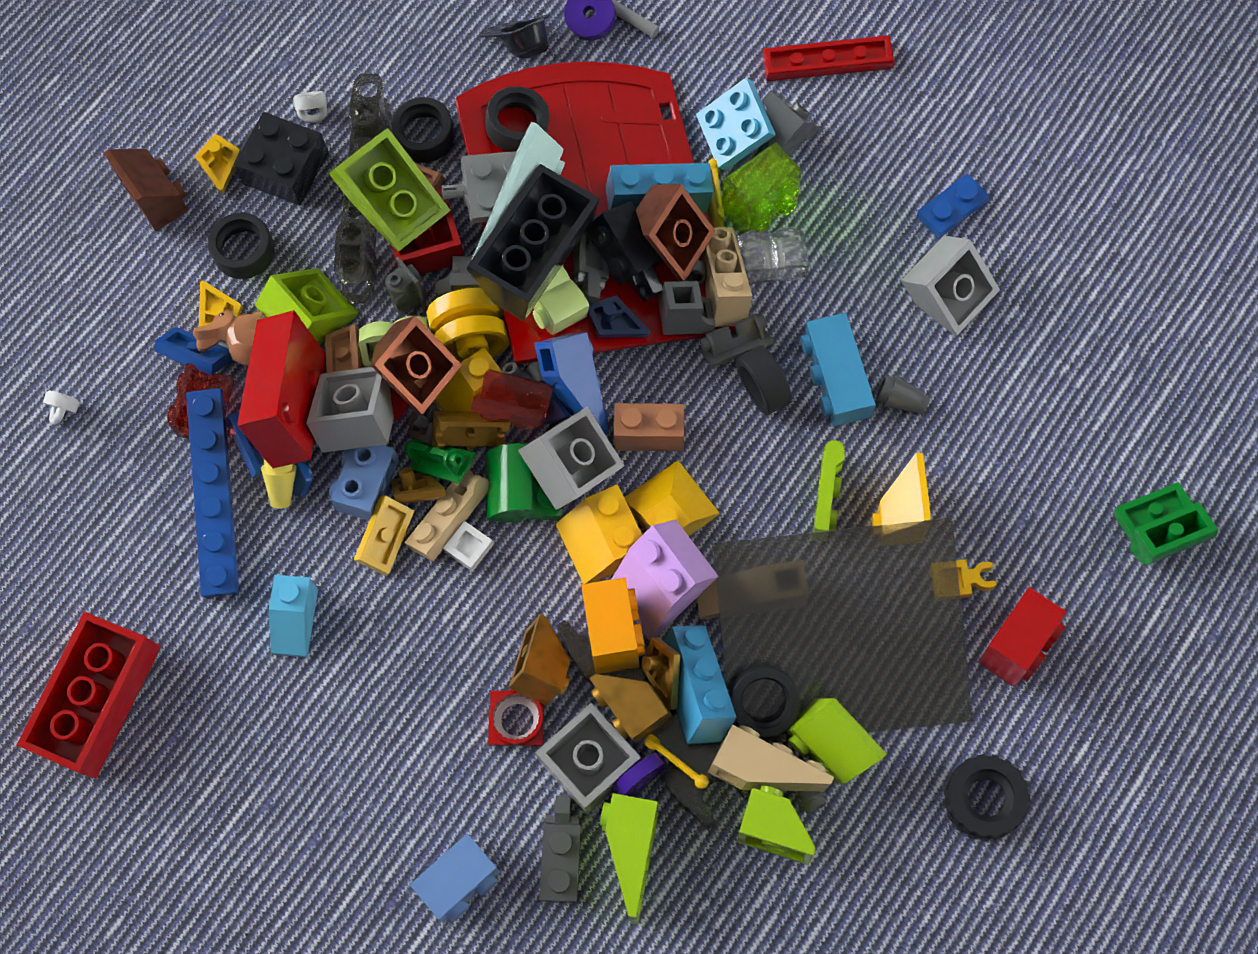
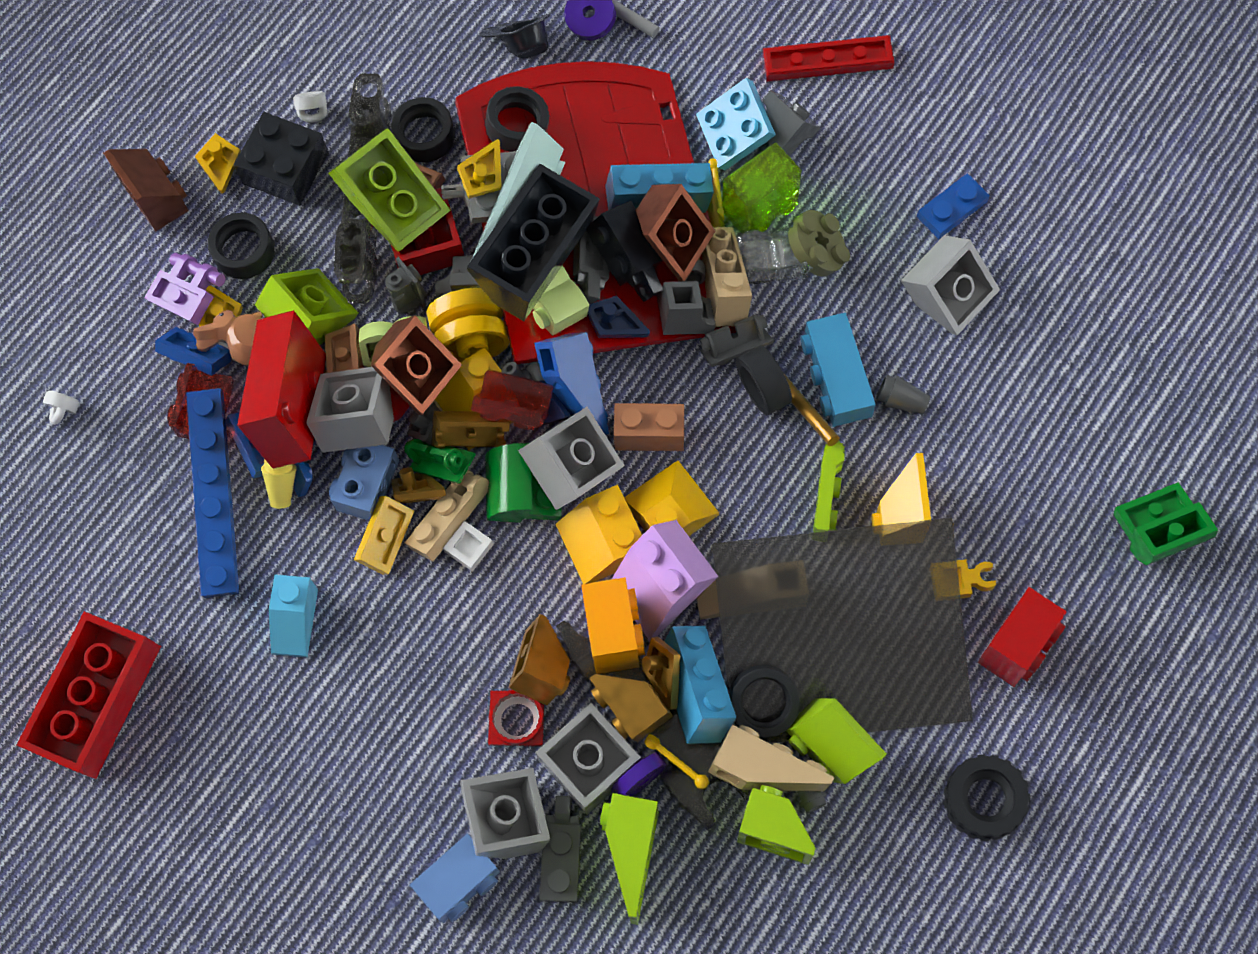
none -> plate [144,253,225,326]
none -> yellow piece [457,139,501,199]
none -> light grey slope [460,768,550,859]
none -> pearl gold bar [784,374,840,446]
none -> olive plate [788,210,850,277]

